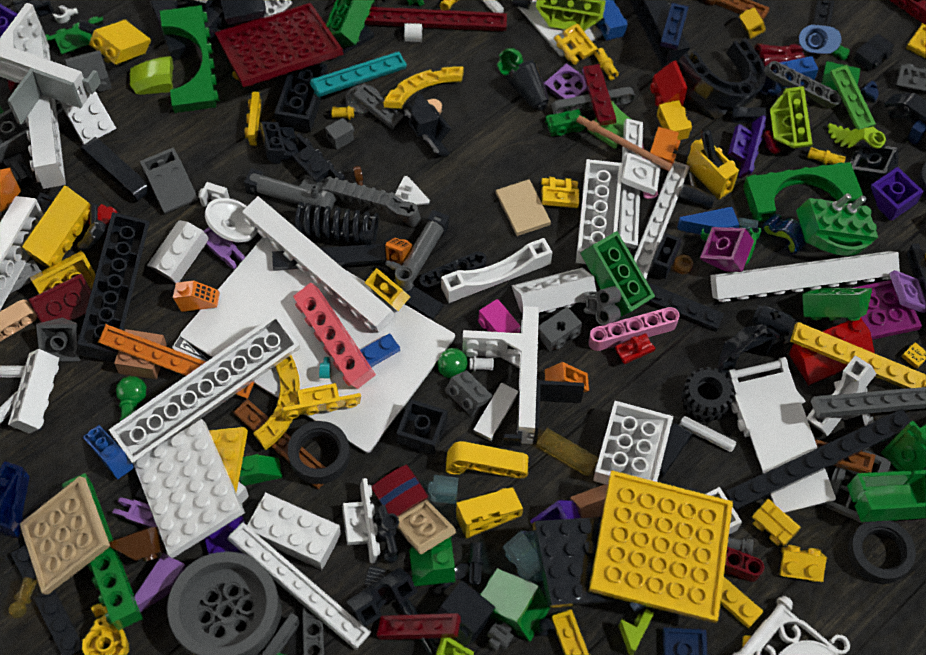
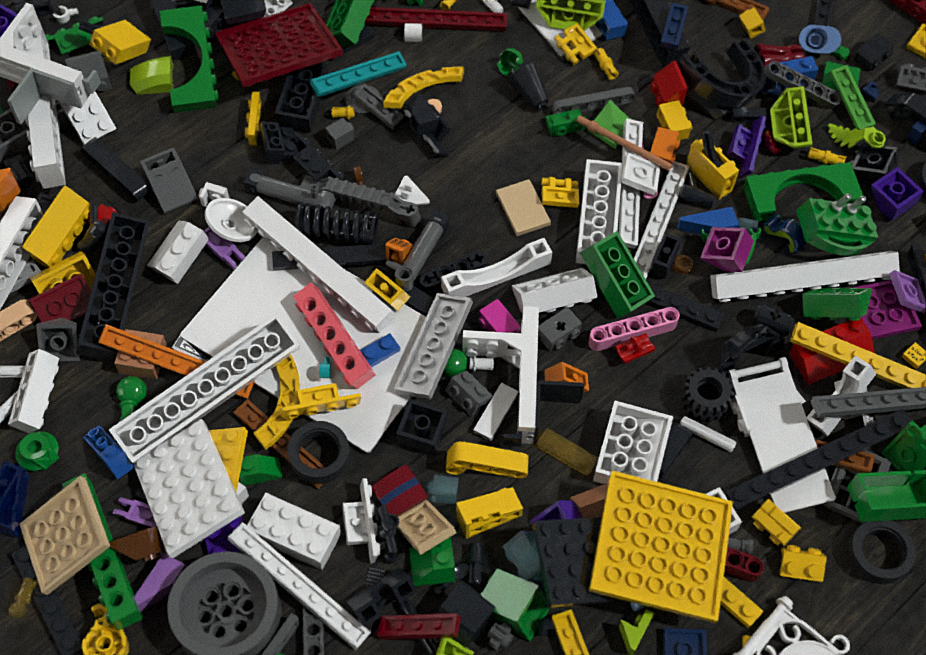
orange slope [173,281,220,312] -> none
medium lavender piece [544,64,588,100] -> none
dark red plate [582,64,617,126] -> none
dark grey piece [584,286,621,325] -> none
none -> green piece [15,431,59,471]
none -> light grey plate [394,293,473,399]

